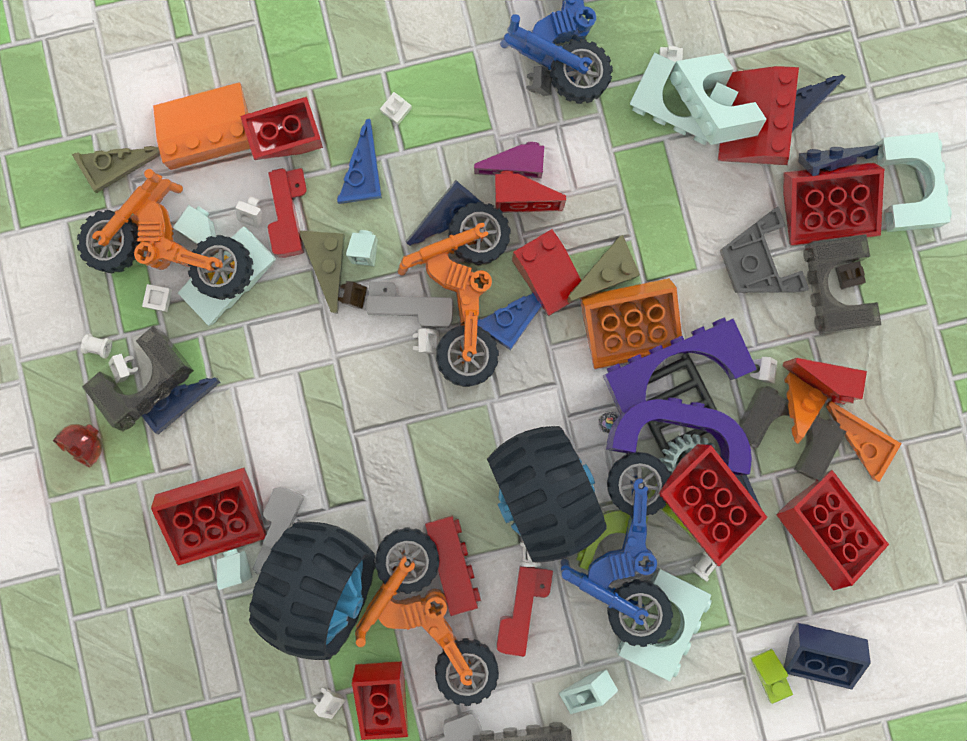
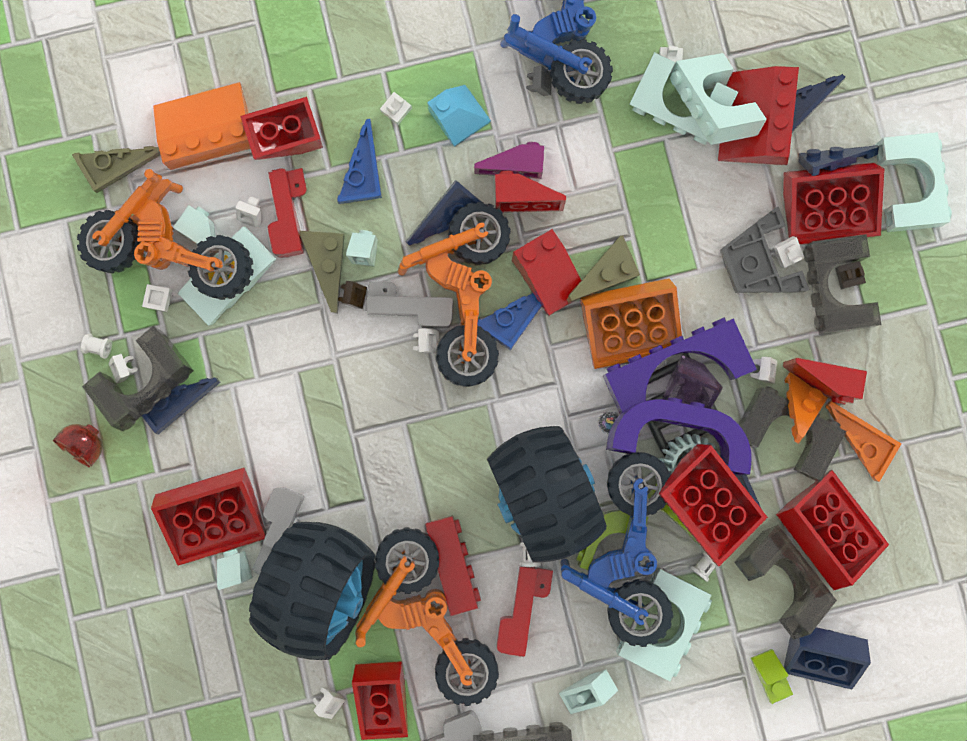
none -> medium azure slope [427,85,491,147]
none -> clear purple slope [662,355,723,409]
none -> clear smoke arch [734,525,837,640]
none -> white tile [773,236,804,268]

